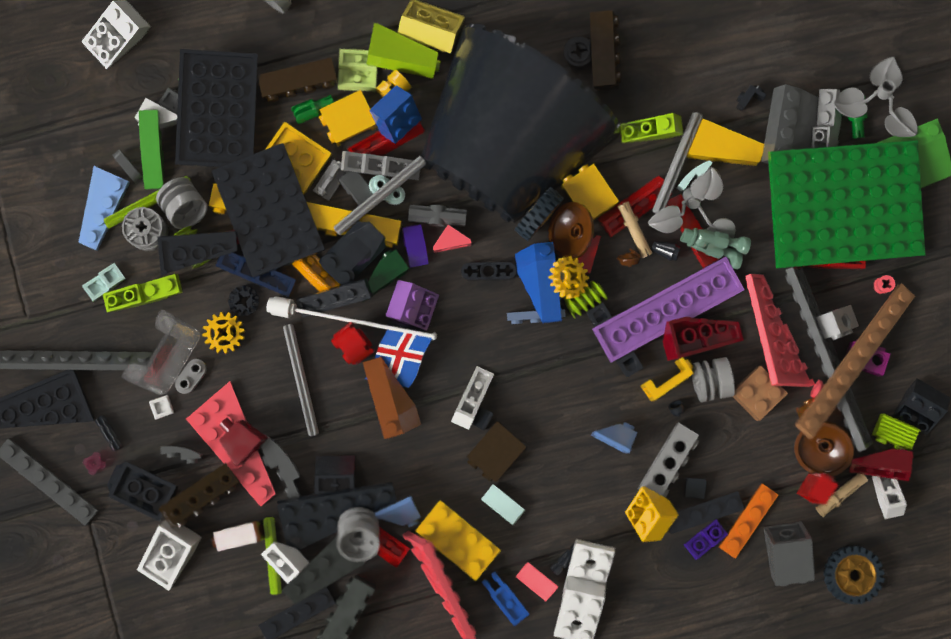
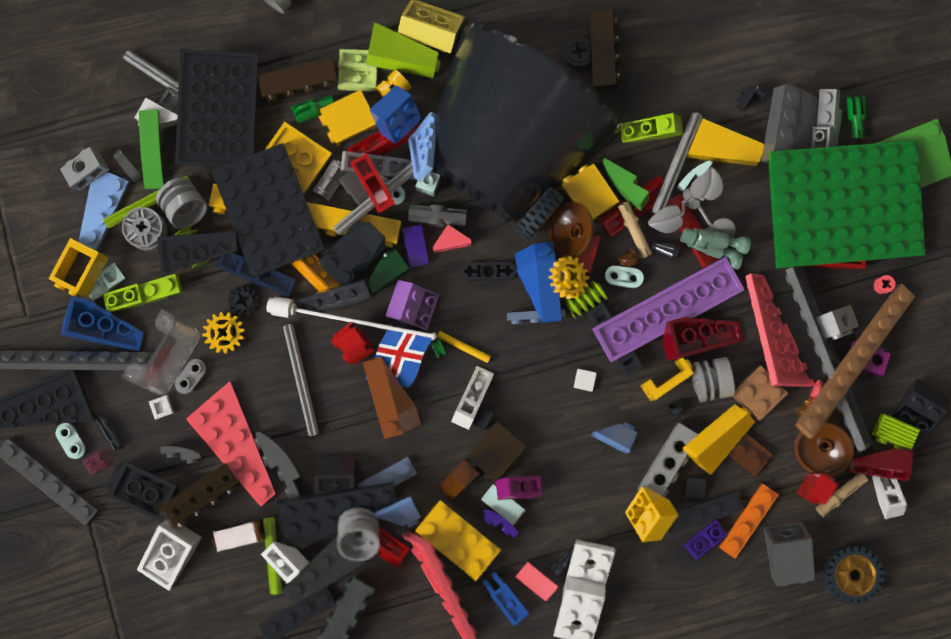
white slope [82,0,151,69] -> none
dark red torso [219,417,268,466] -> none
light grey plant [834,57,917,137] -> none
none -> yellow window [49,238,109,298]
none -> light aqua plate [56,423,86,459]
none -> light grey brick [60,147,109,191]
none -> blue wedge [60,296,144,351]
none -> light grey axle [123,50,179,93]
none -> red slope [350,153,396,213]
none -> sand blue plate [357,457,417,487]
none -> light blue wing [408,111,436,182]
none -> light aqua brick [415,172,440,196]
none -> green bush [431,339,446,358]
none -> yellow bar [437,331,491,363]
none -> reddish brown slope [438,460,478,501]
none -> dark purple slope [483,509,519,538]
none -> magenta brick [496,476,543,500]
none -> white tile [573,369,596,392]
none -> bright green slope [603,158,650,211]
none -> light aqua plate [605,266,643,288]
none -> yellow slope [683,404,755,475]
none -> reddish brown plate [728,433,773,477]

